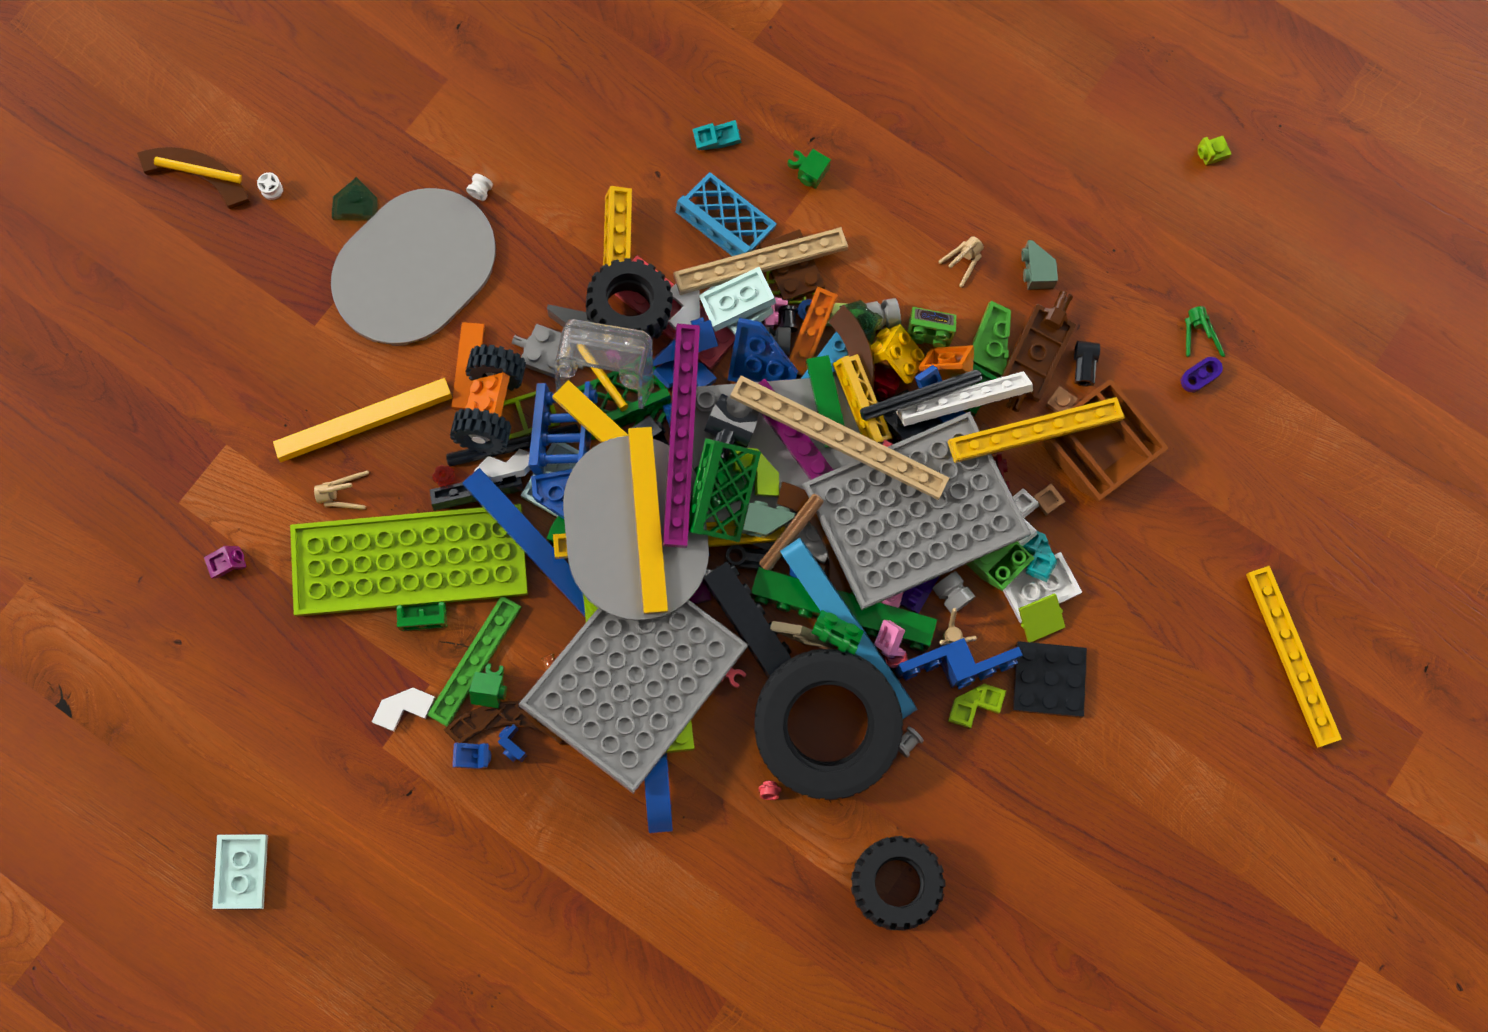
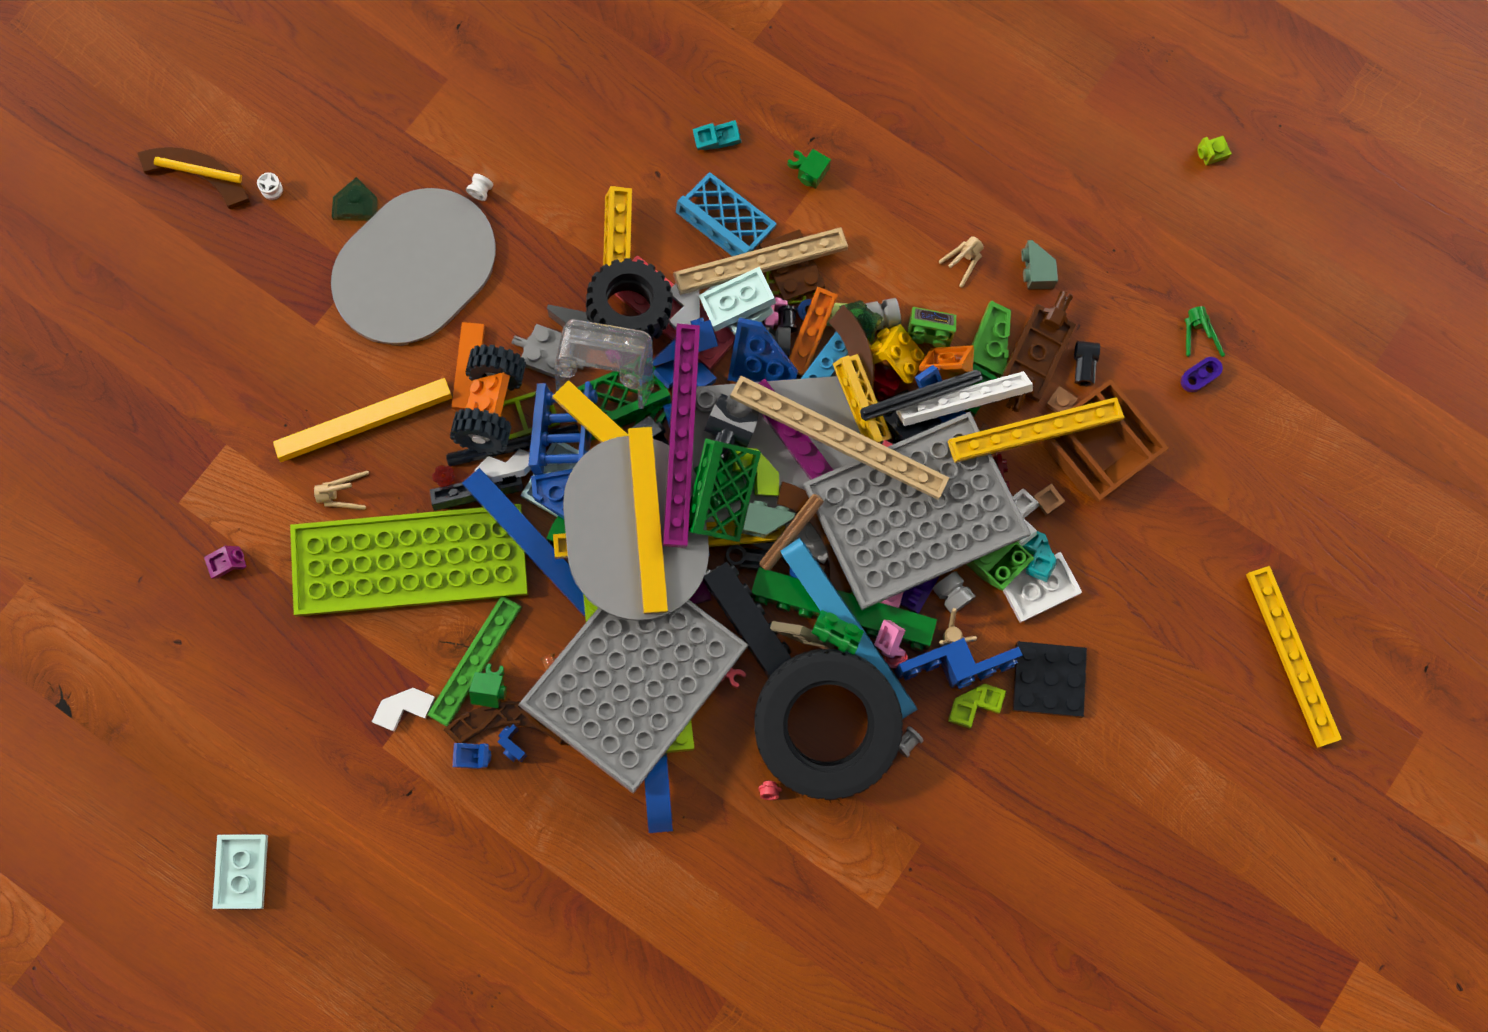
green hinge [397,601,447,631] -> none
yellow bar [576,342,628,411] -> none
green tile [806,355,845,448] -> none
black tyre [851,836,946,930] -> none
lime piece [1018,593,1065,642] -> none

